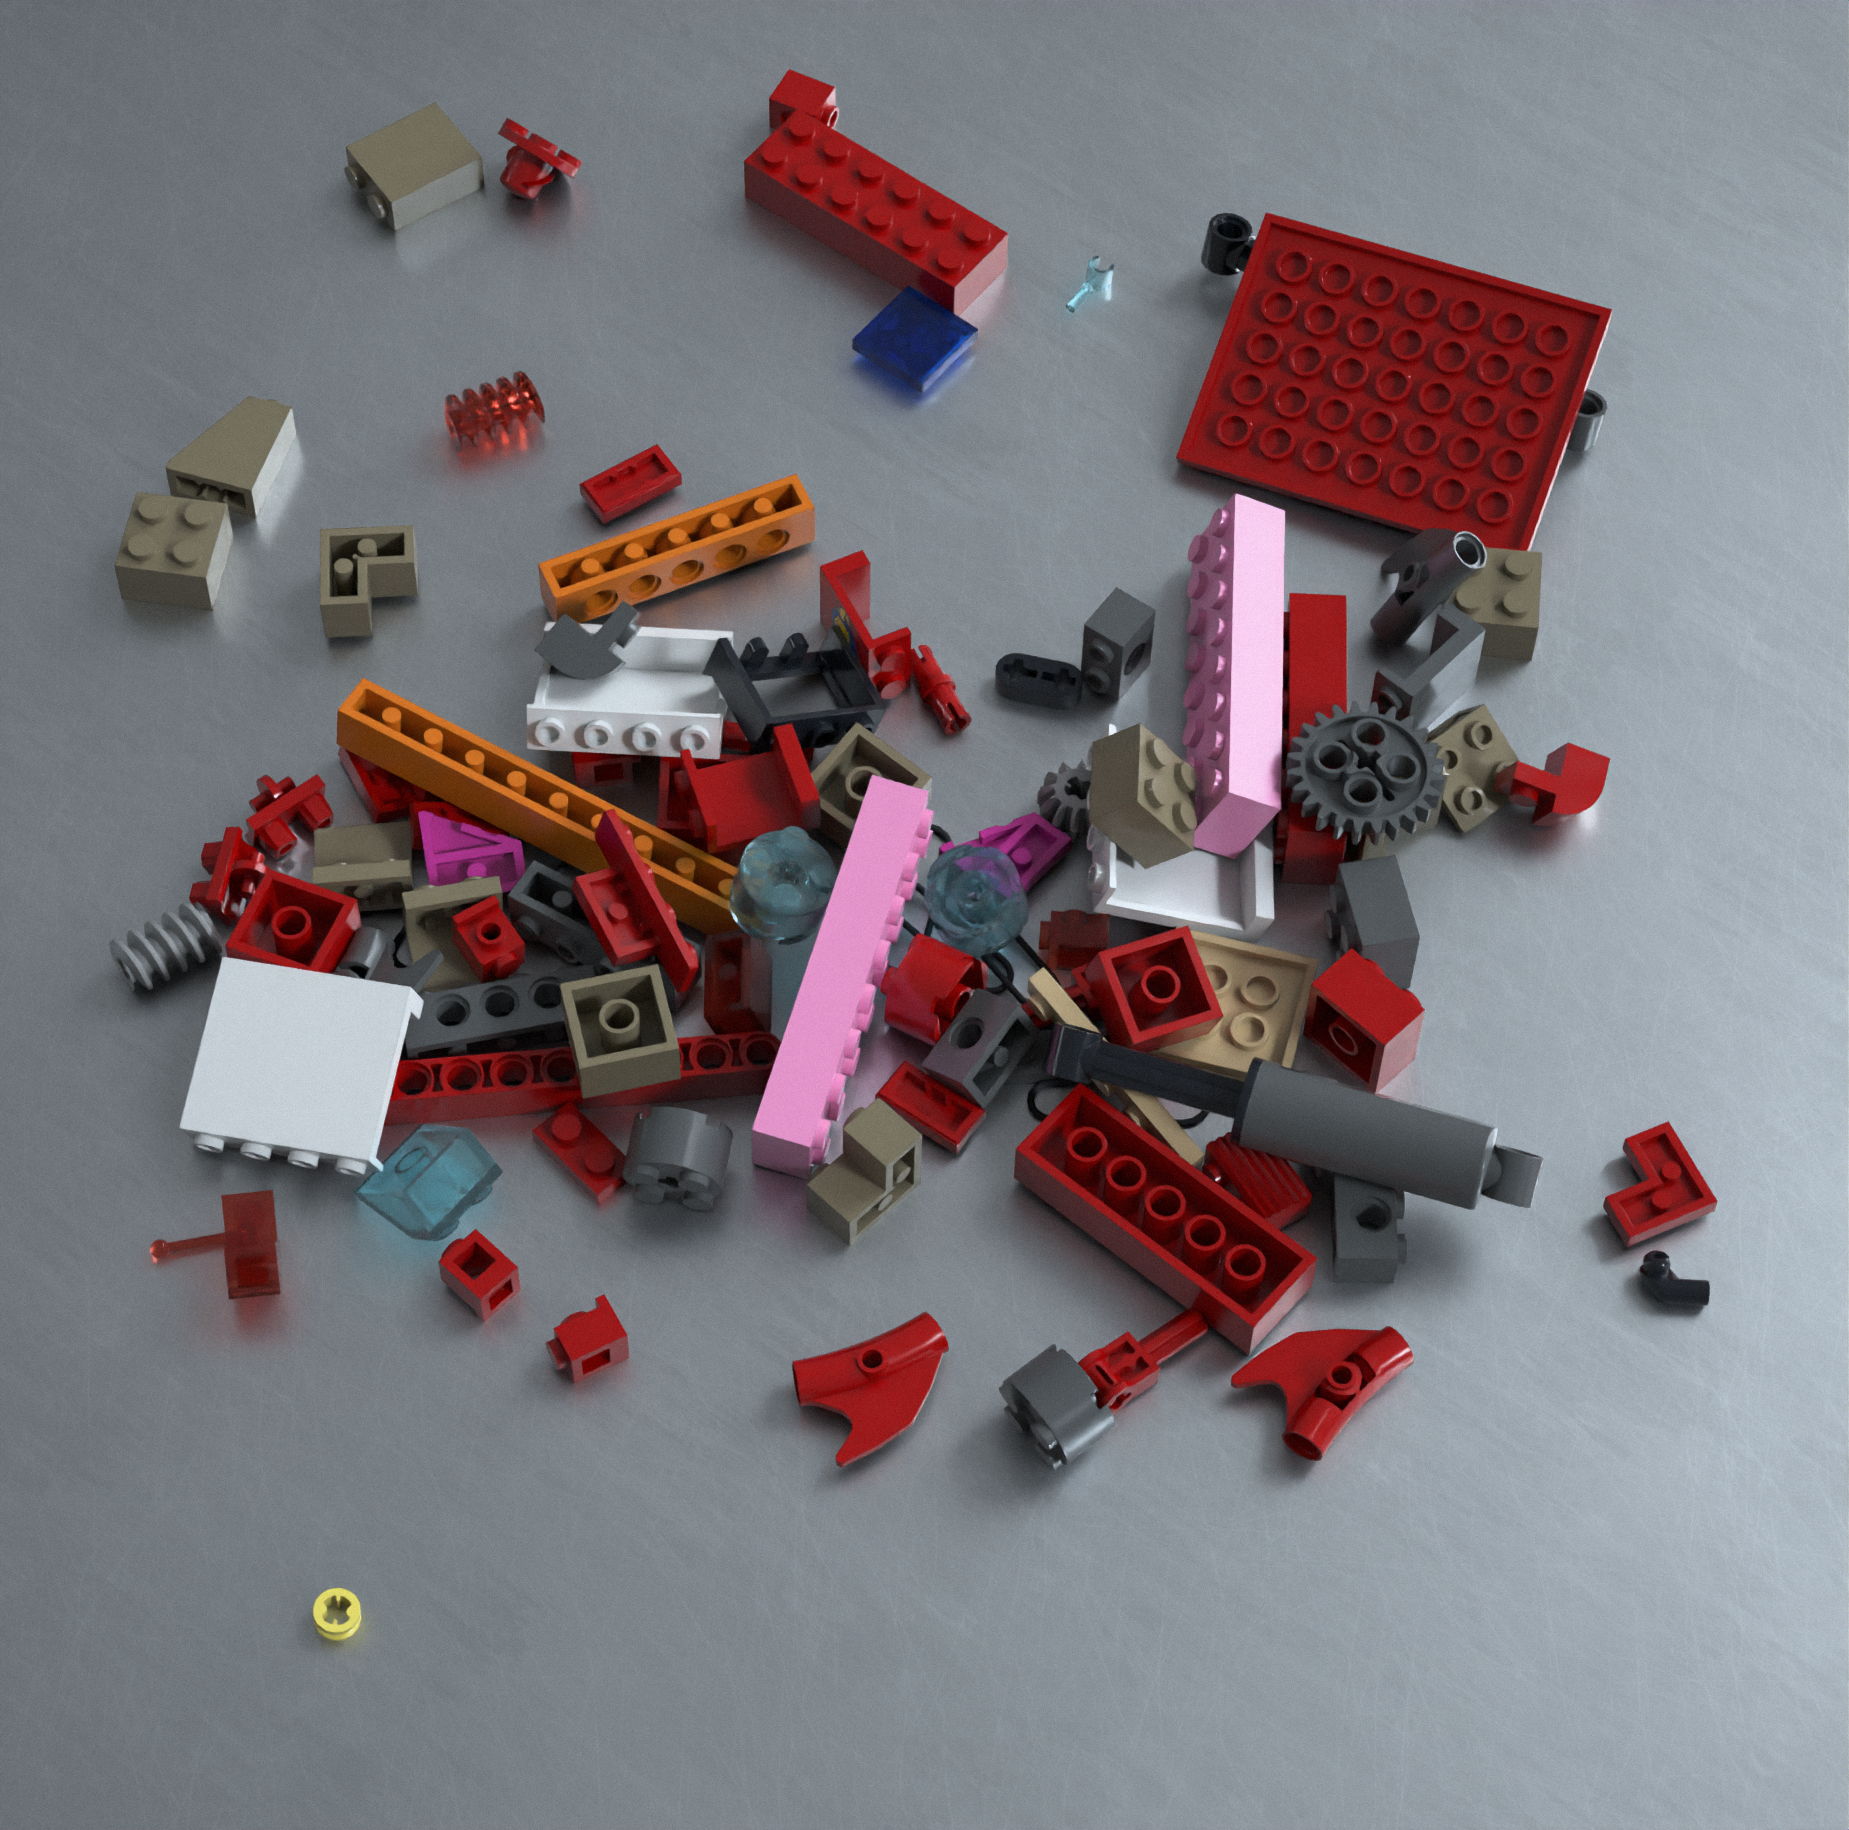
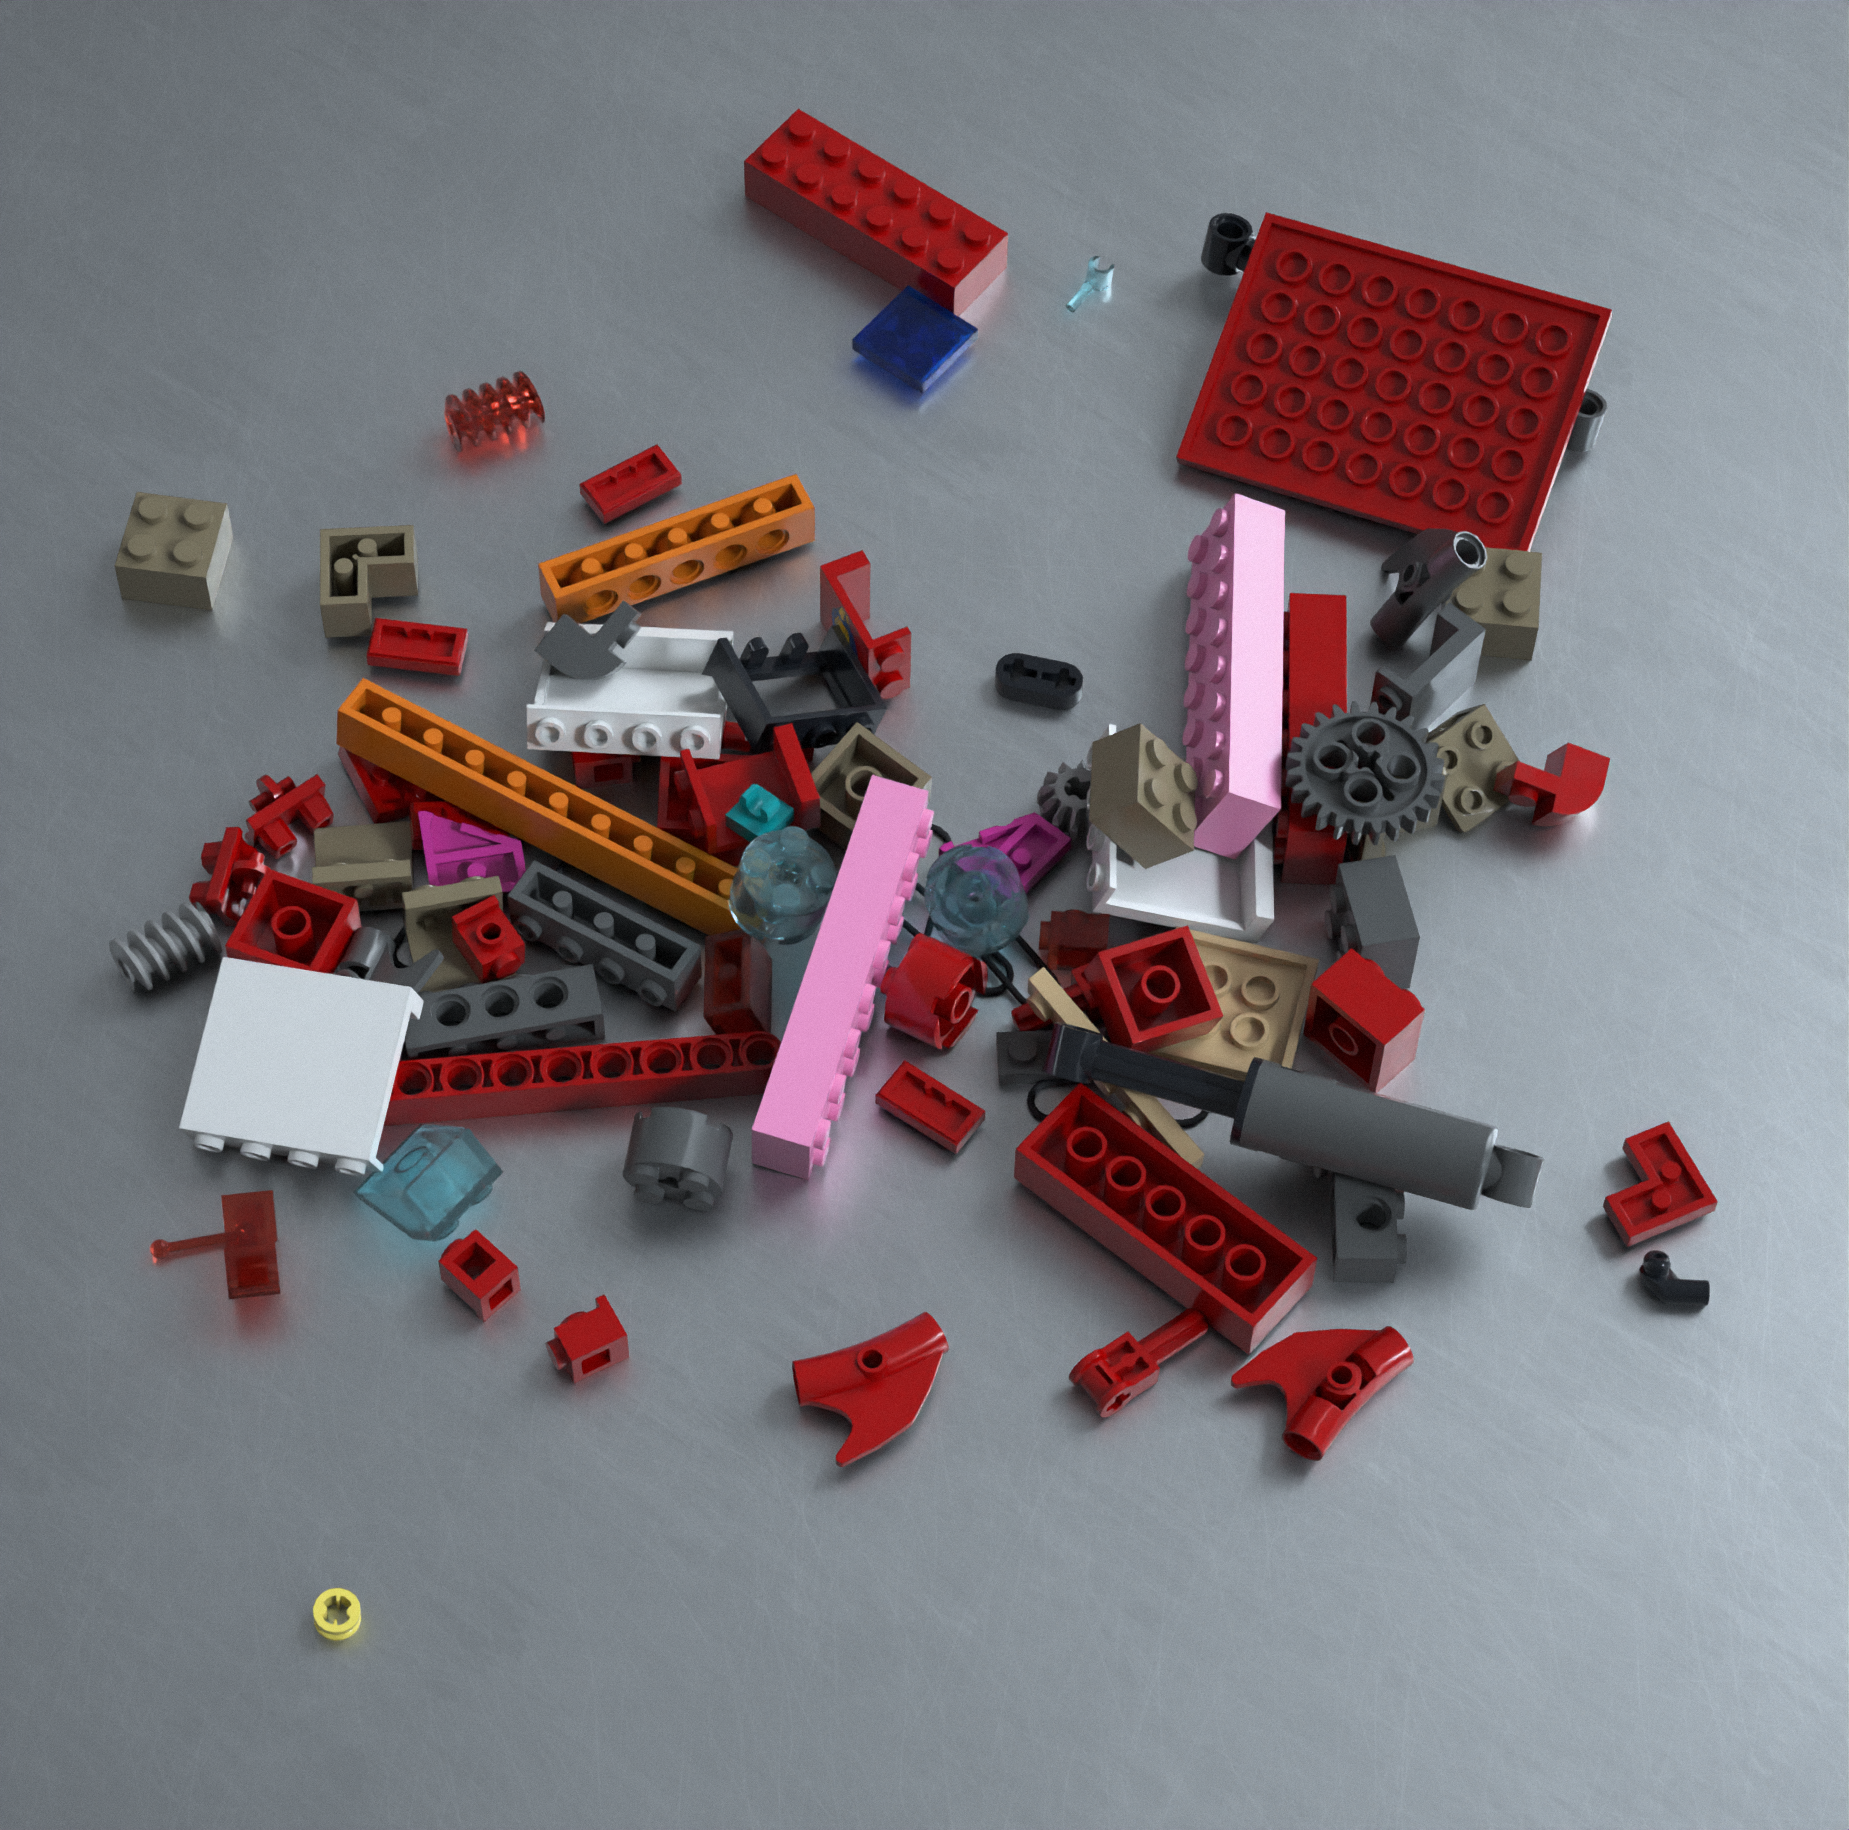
dark tan slope [165,396,296,518] -> none
dark tan brick [344,102,485,231] -> none
red plate [498,118,583,200] -> none
red plate [532,1101,627,1205] -> none
dark tan brick [560,964,681,1099] -> none
red bracket [571,809,698,993] -> none
red brick [769,69,839,130] -> none
dark tan brick [807,1097,922,1246] -> none
red pin [911,645,972,735] -> none
dark grey brick [921,988,1040,1110] -> none
dark grey brick [999,1344,1116,1470] -> none
dark grey brick [1081,587,1155,701] -> none
red brick [1202,1132,1312,1230] -> none
none -> red plate [366,618,469,676]
none -> teal tile [725,783,794,851]

